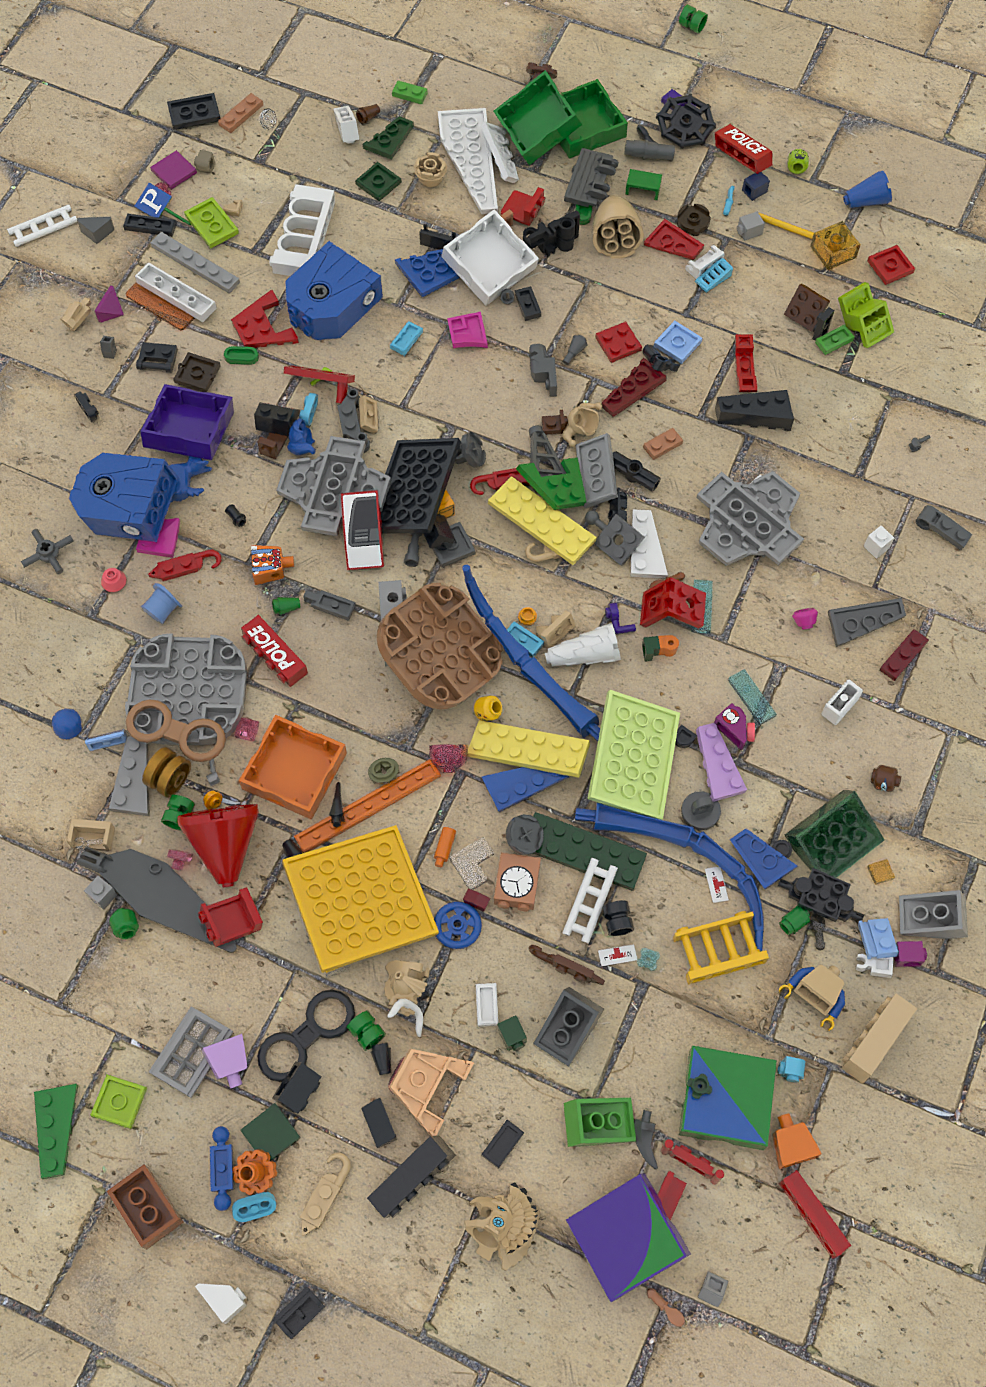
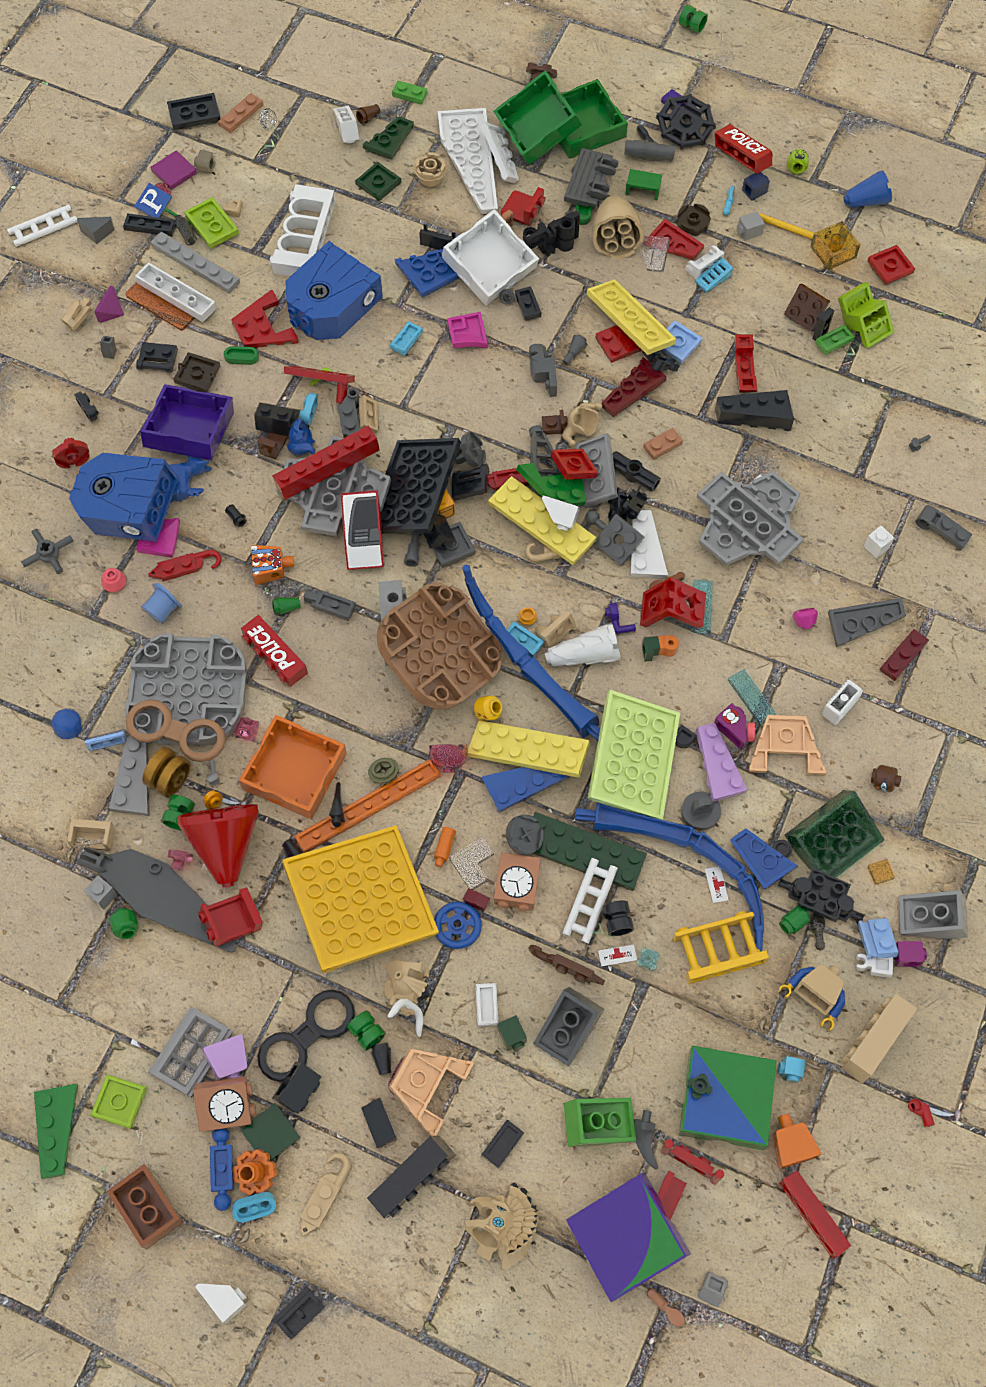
none -> red plate [52,438,90,468]
none -> clear smoke cylinder [175,215,197,245]
none -> nougat brick [193,1076,256,1132]
none -> red brick [272,425,380,500]
none -> black plate [452,464,490,501]
none -> white slope [542,496,580,532]
none -> red plate [550,449,598,479]
none -> light yellow plate [587,279,676,355]
none -> black hinge [620,485,647,519]
none -> clear wing [640,236,670,272]
none -> light nougat wing [748,715,826,775]
none -> red arm [908,1099,935,1127]

